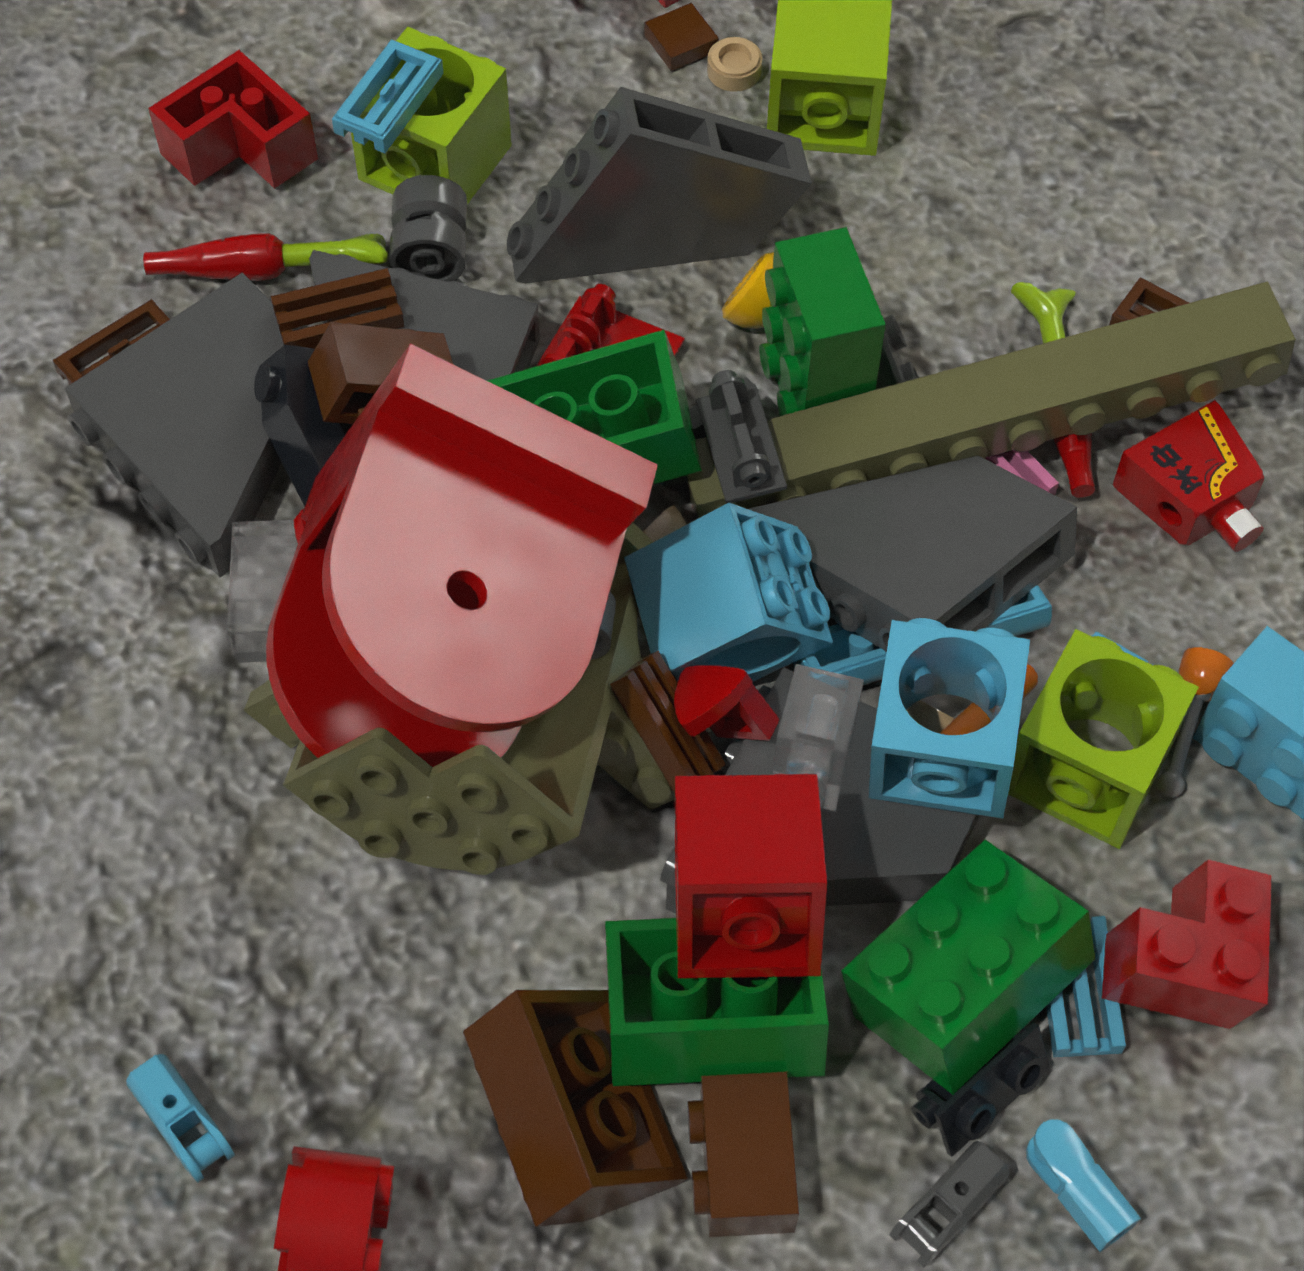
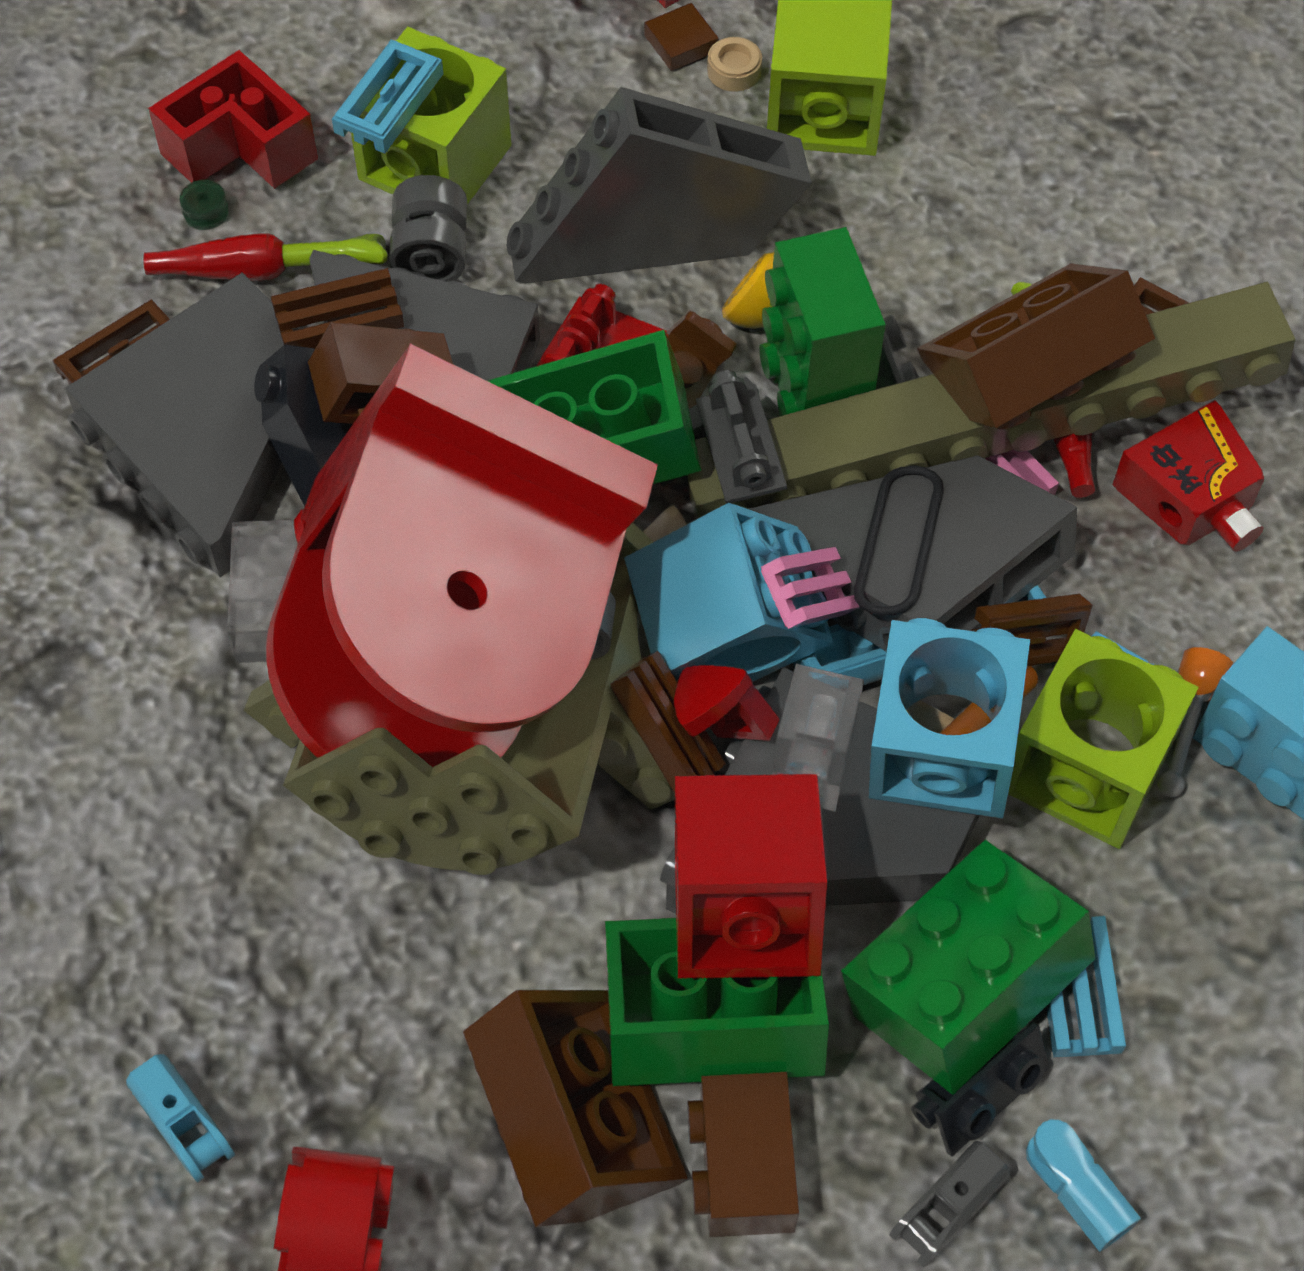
red brick [1102,860,1271,1029] -> none
none -> clear green piece [179,180,229,230]
none -> reddish brown bracket [666,311,737,409]
none -> bright pink tile [761,547,859,629]
none -> black piece [854,465,943,616]
none -> reddish brown slope [917,263,1155,430]
none -> reddish brown tile [971,593,1093,666]

